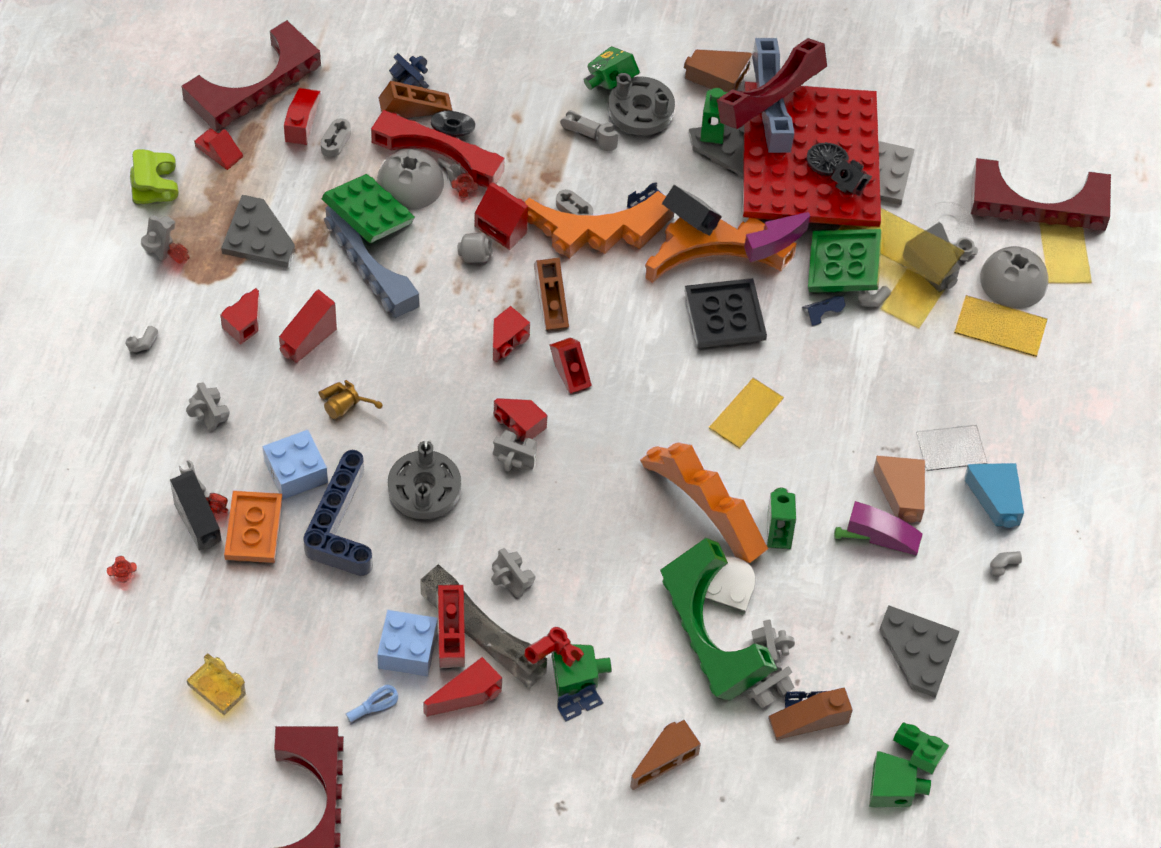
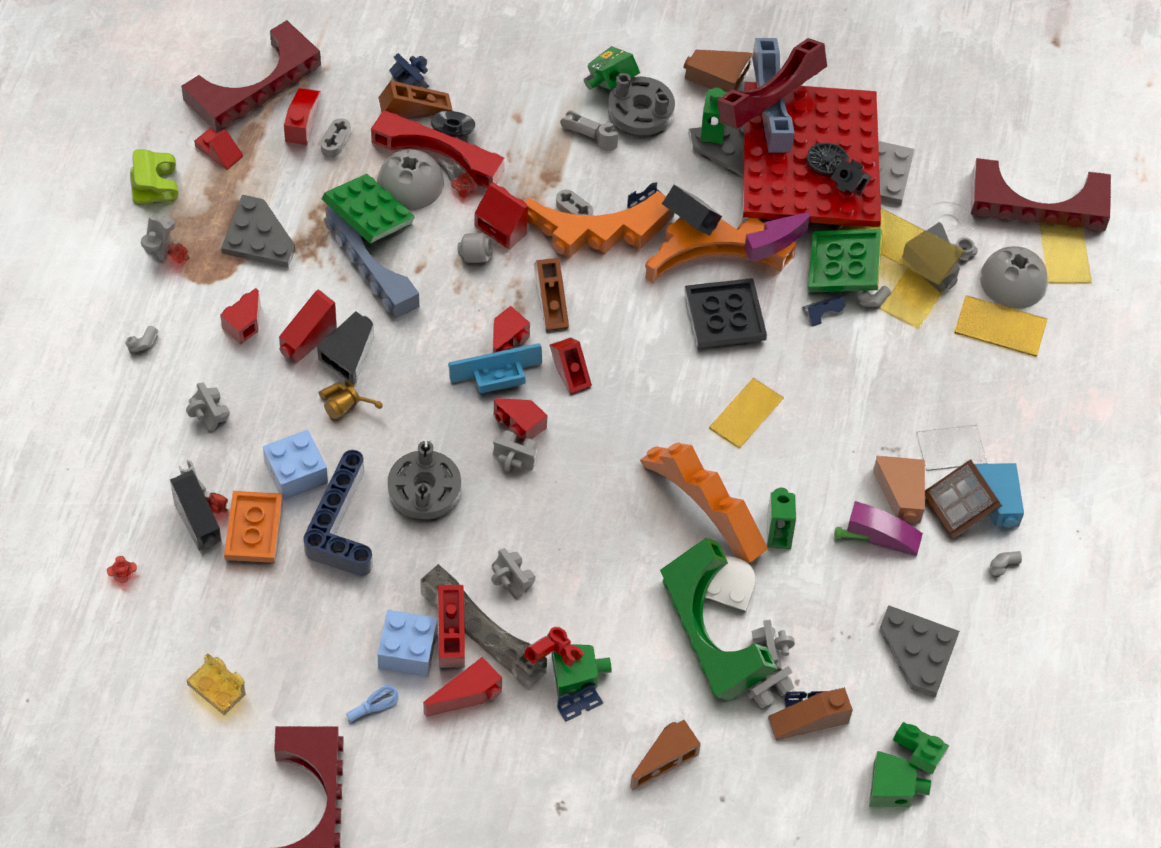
none -> black slope [317,311,374,385]
none -> dark azure bracket [448,343,543,394]
none -> clear piece [925,459,1002,539]

